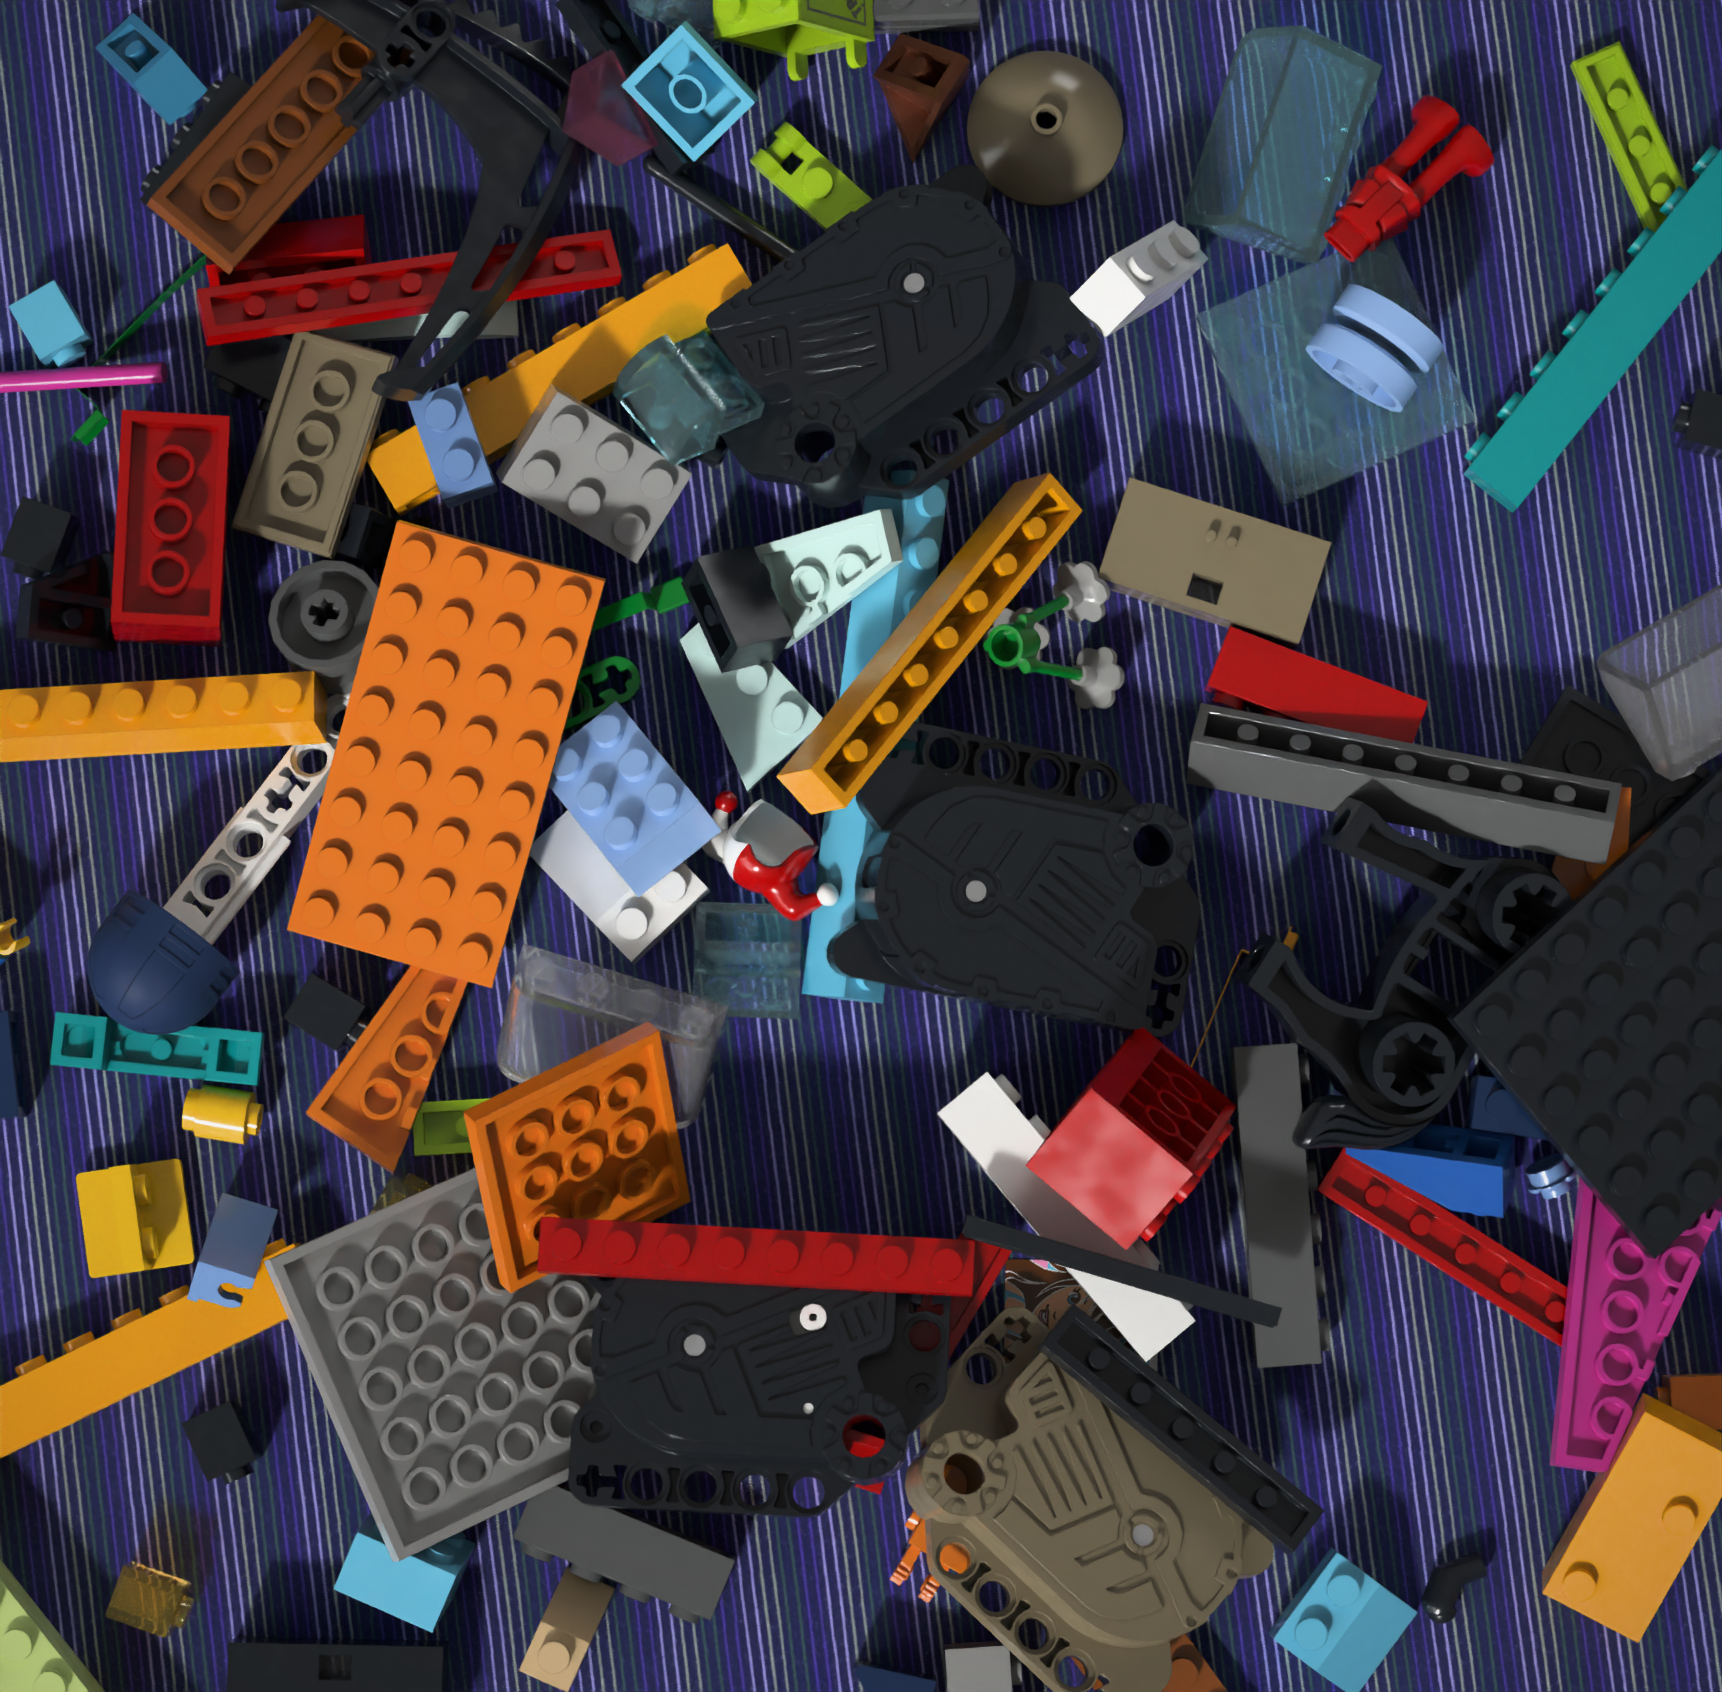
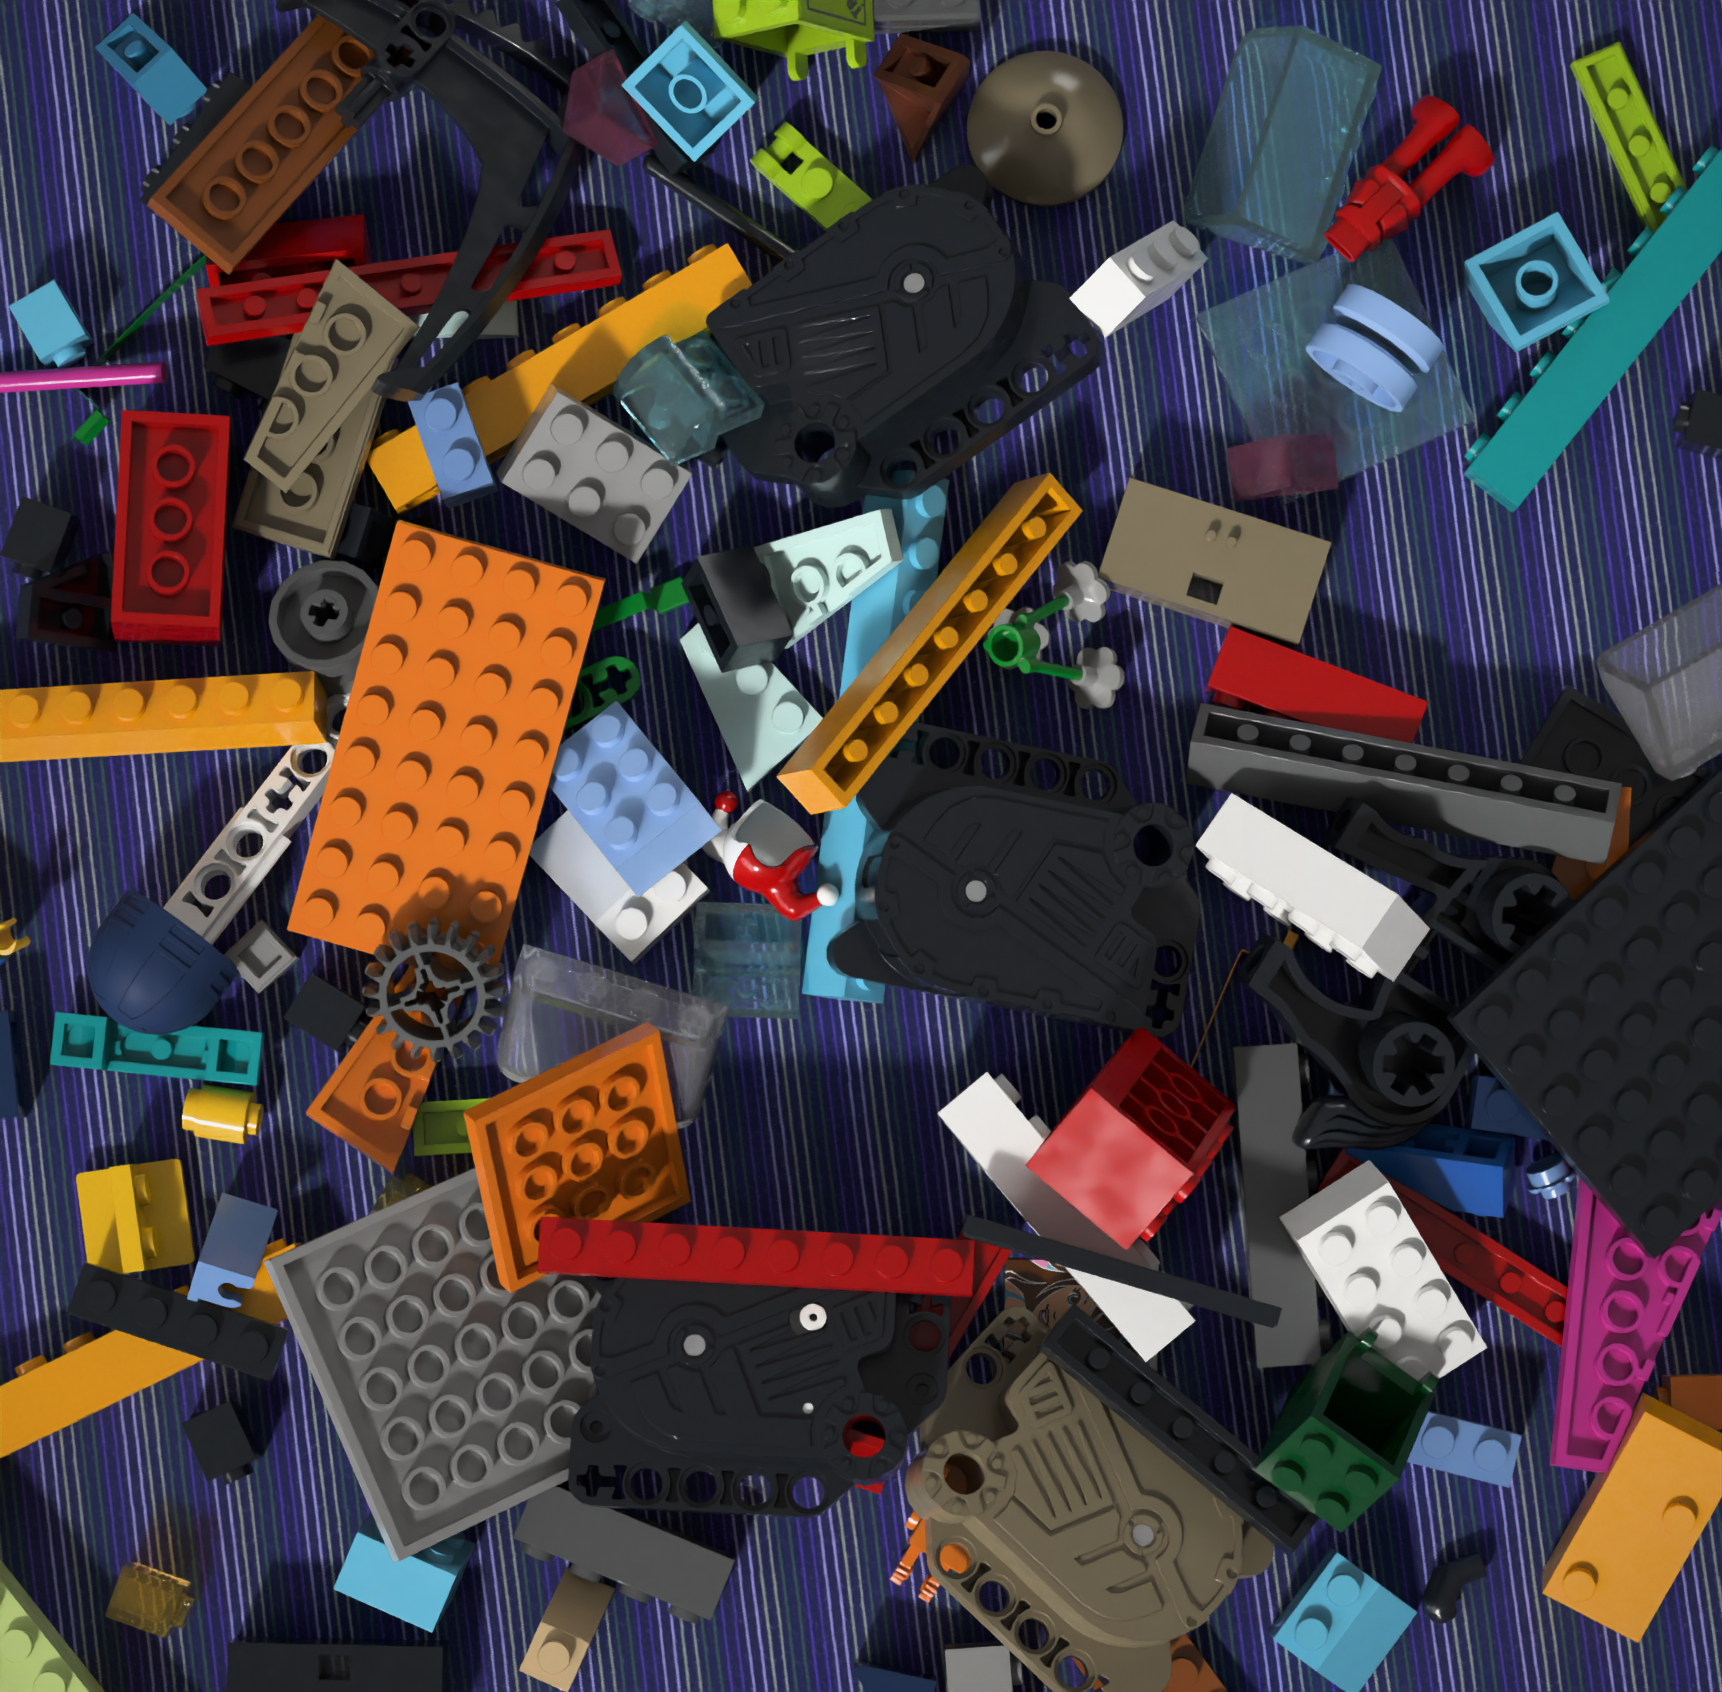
none -> black plate [67,1262,290,1381]
none -> light grey tile [224,919,300,994]
none -> dark tan wing [243,259,420,493]
none -> dark grey gear [362,917,508,1063]
none -> white brick [1195,793,1430,982]
none -> clear pink slope [1227,434,1339,502]
none -> dark green container [1254,1327,1439,1533]
none -> white brick [1279,1160,1487,1381]
none -> medium blue brick [1407,1410,1522,1488]
none -> medium azure slope [1464,212,1610,353]

